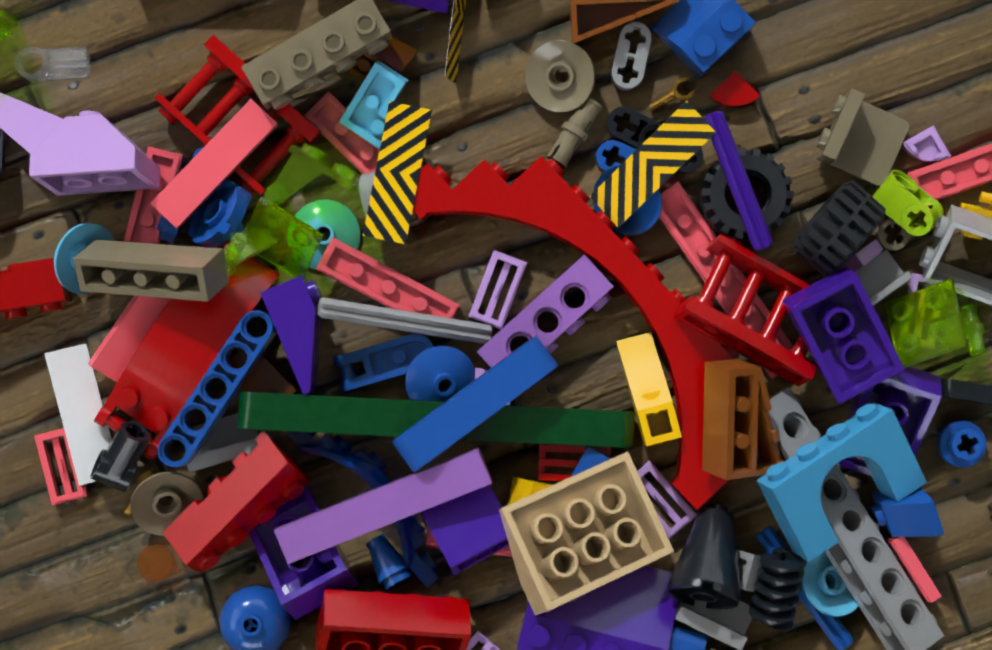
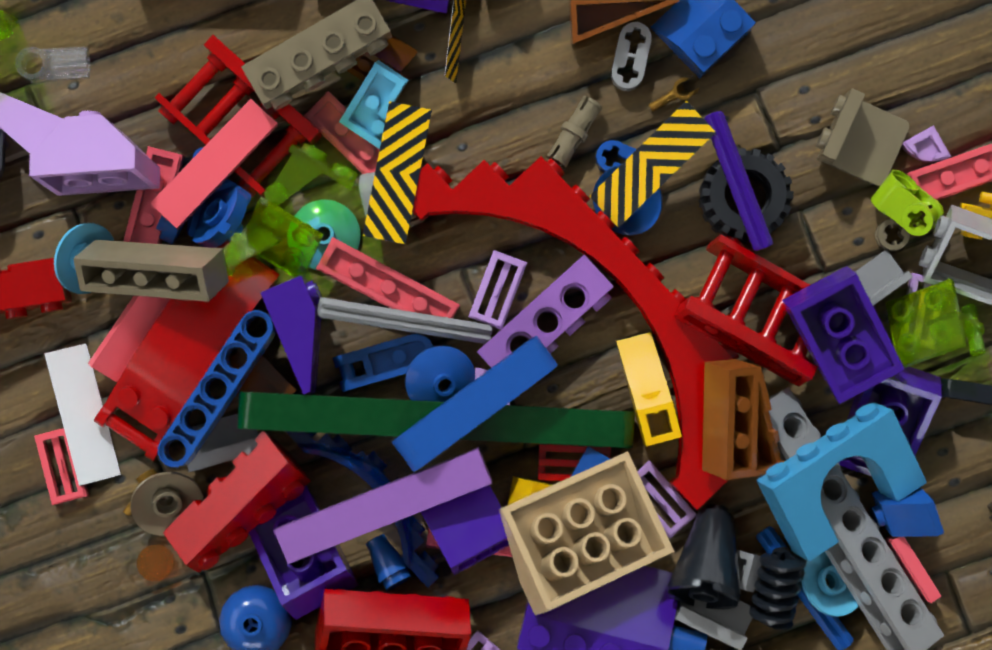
black piece [90,420,151,492] -> none
dark tan dish [525,40,595,112] -> none
black beam [606,106,703,174] -> none
coral tile [659,181,794,379] -> none
red tile [709,71,760,107] -> none
black tyre [792,180,886,277] -> none
lavender tile [837,239,883,272] -> none
blue piece [937,421,987,468] -> none

